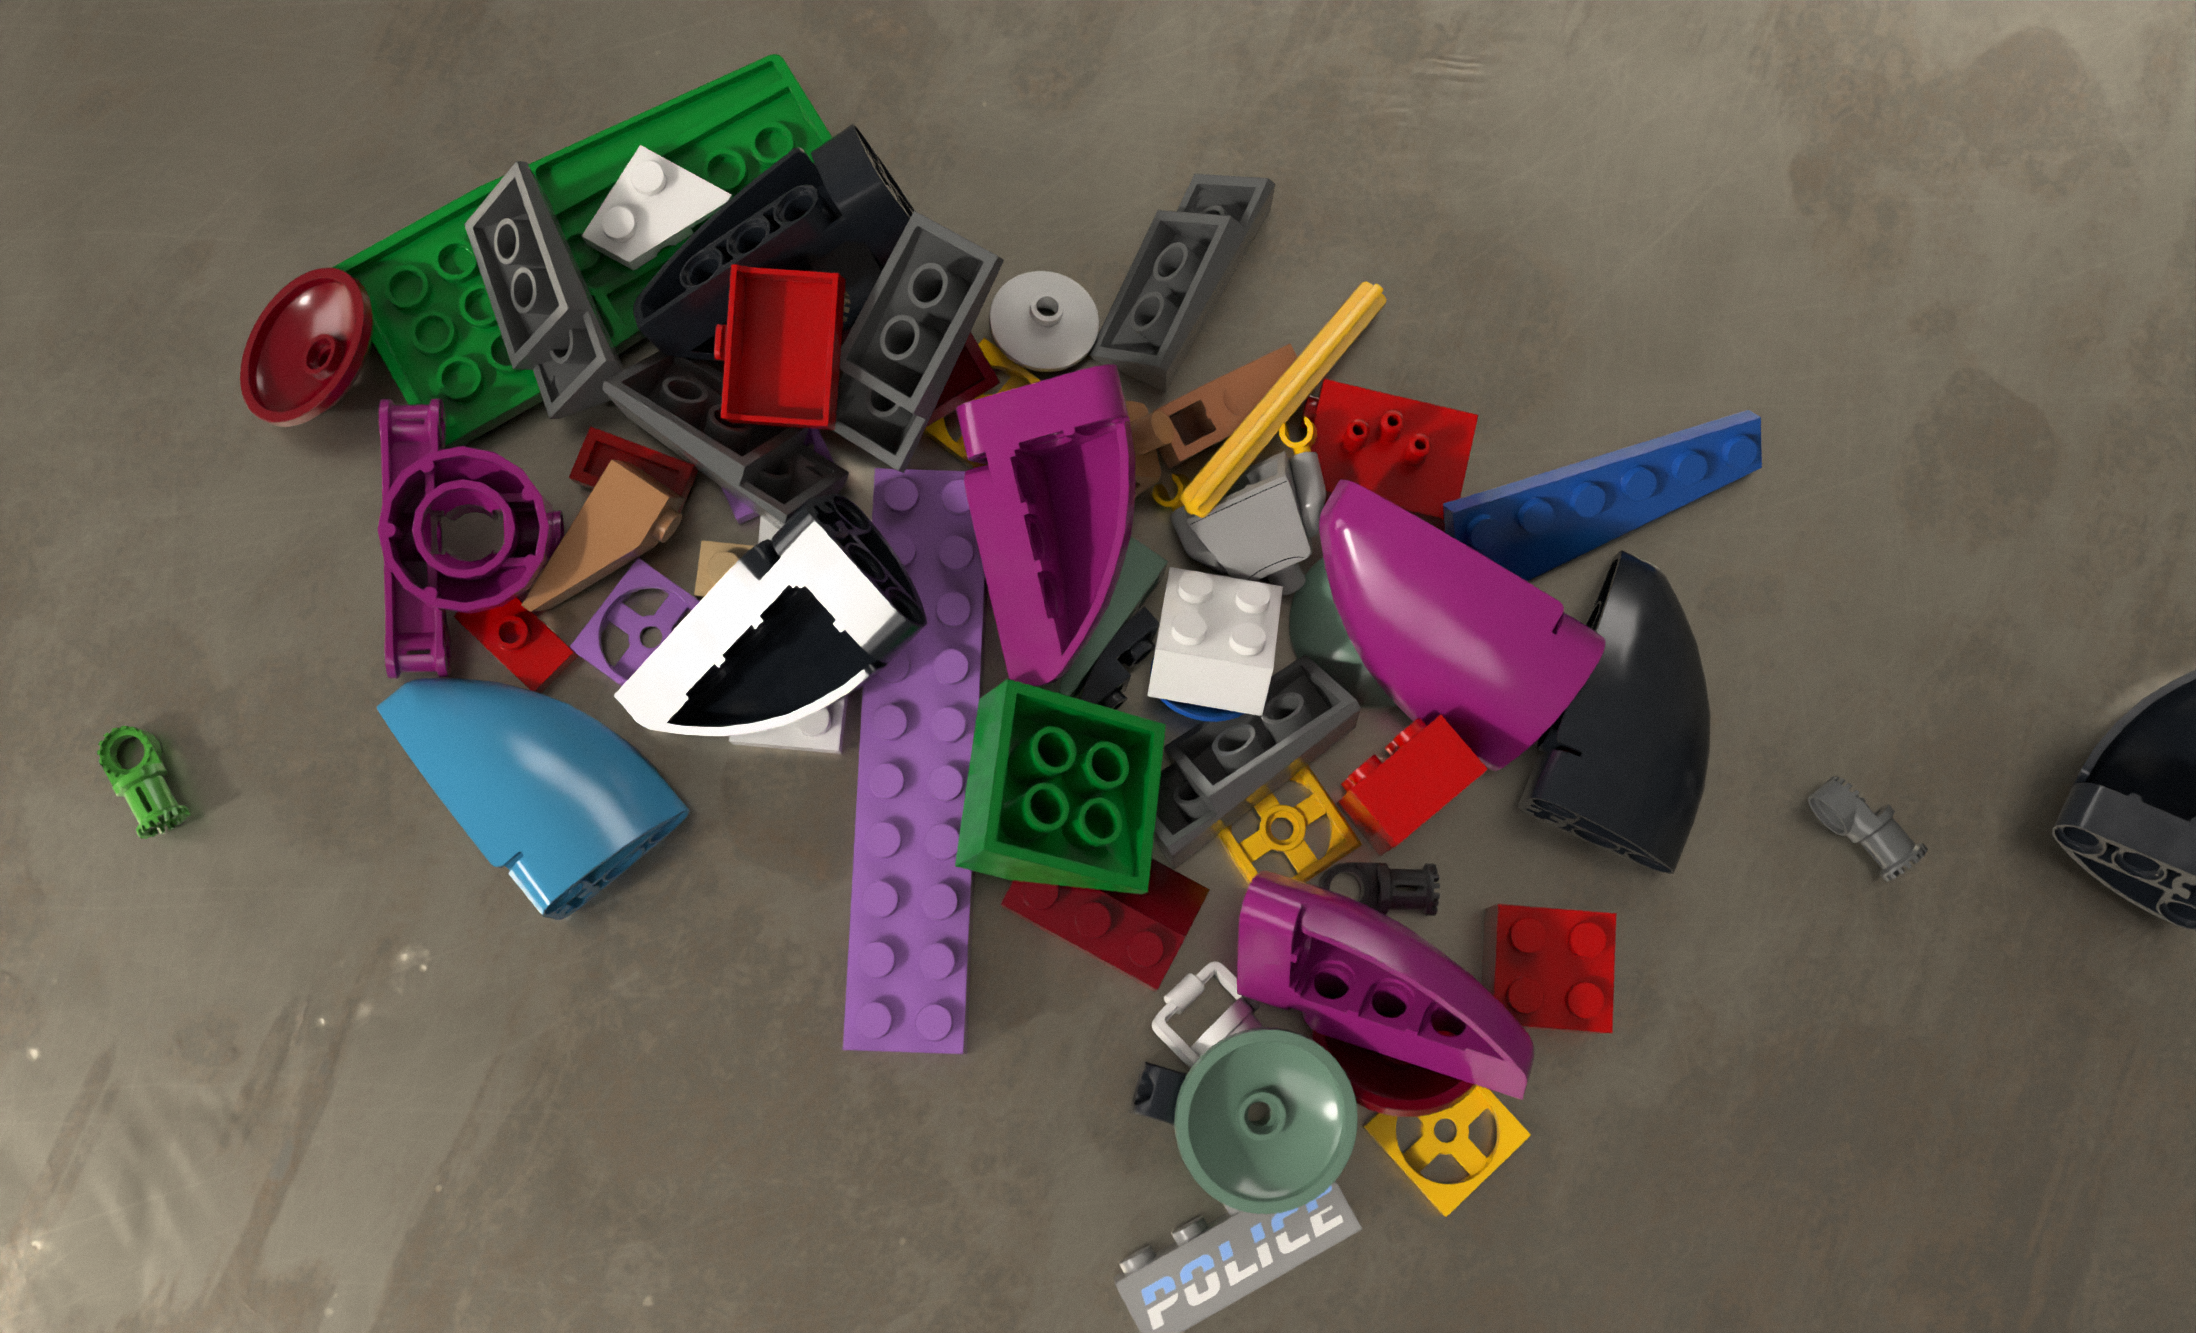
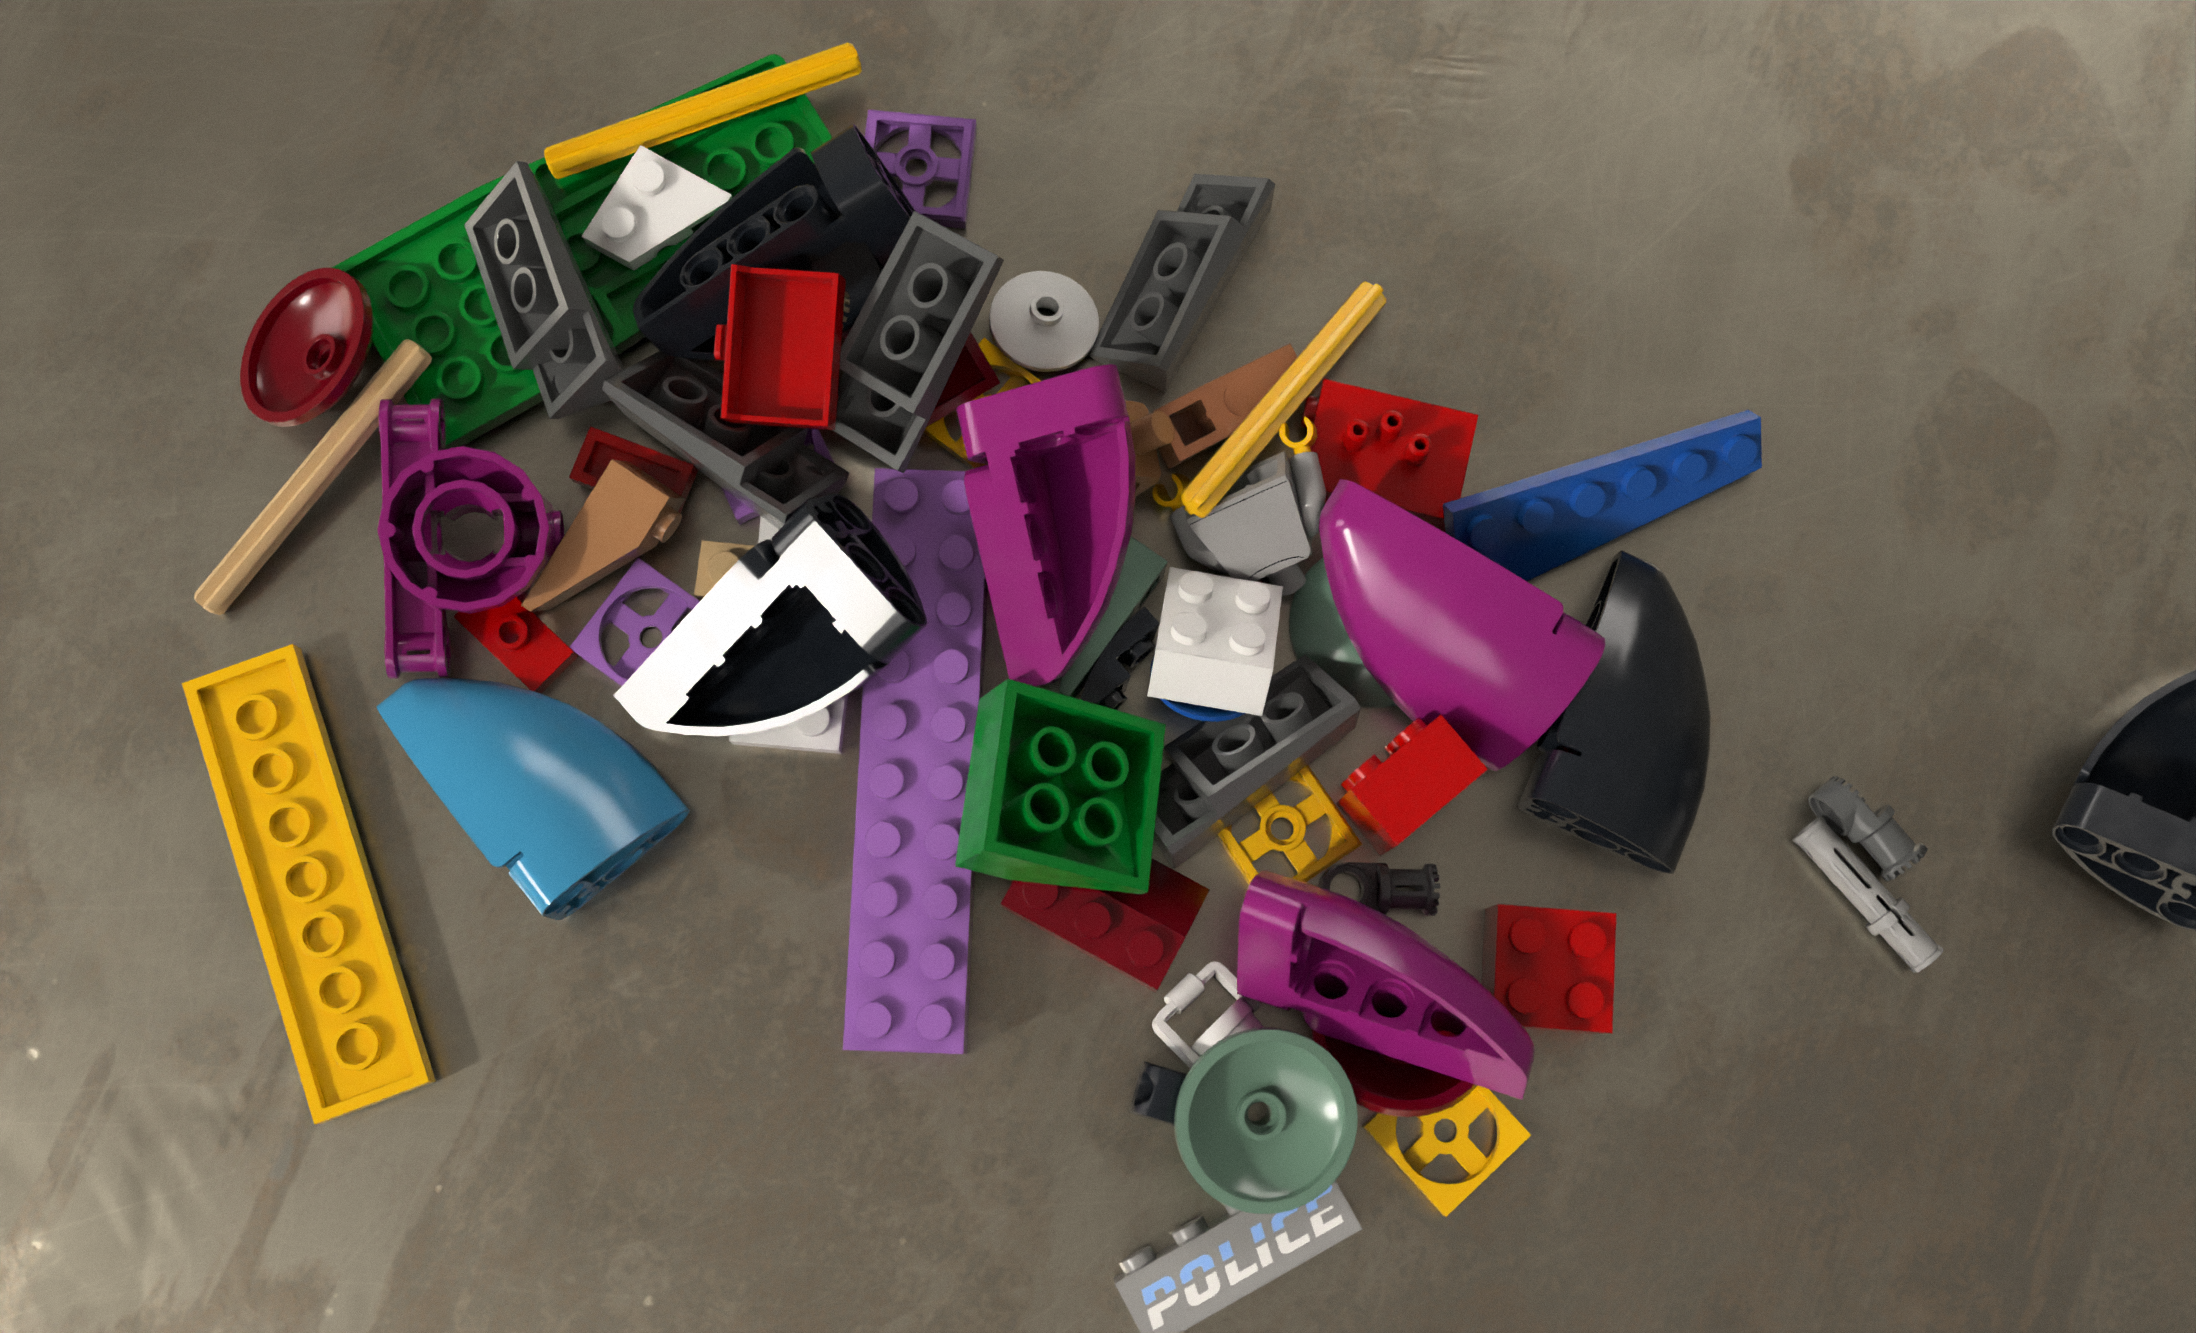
bright green connector [97,726,191,839] -> none
none -> yellow plate [182,644,436,1125]
none -> tan axle [194,339,432,615]
none -> yellow axle [544,42,862,179]
none -> medium lavender piece [865,110,977,229]
none -> light grey pin [1792,816,1944,973]

